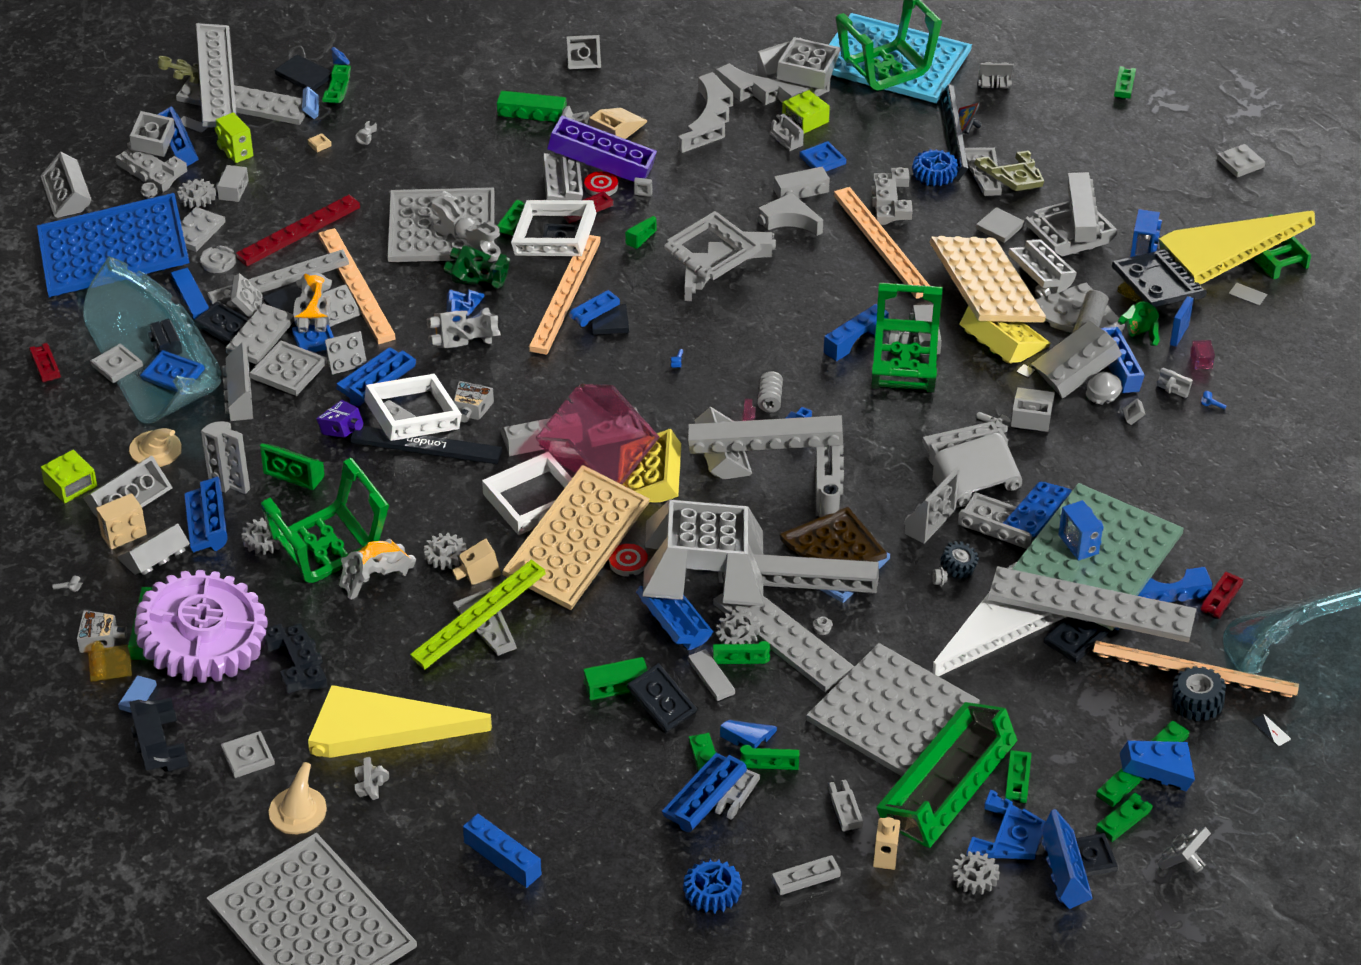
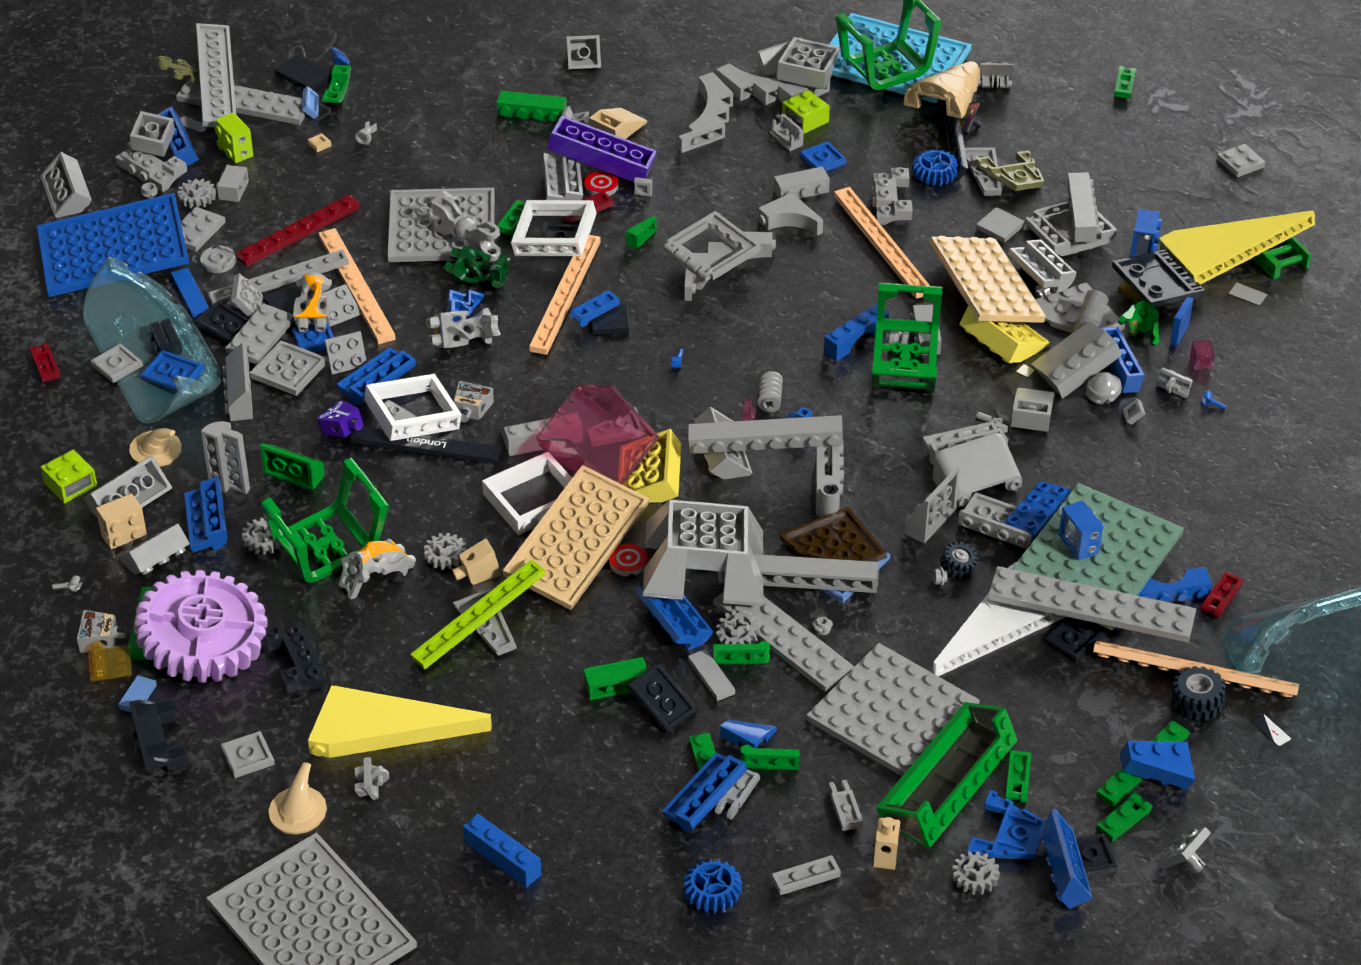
none -> tan cone [904,61,980,118]

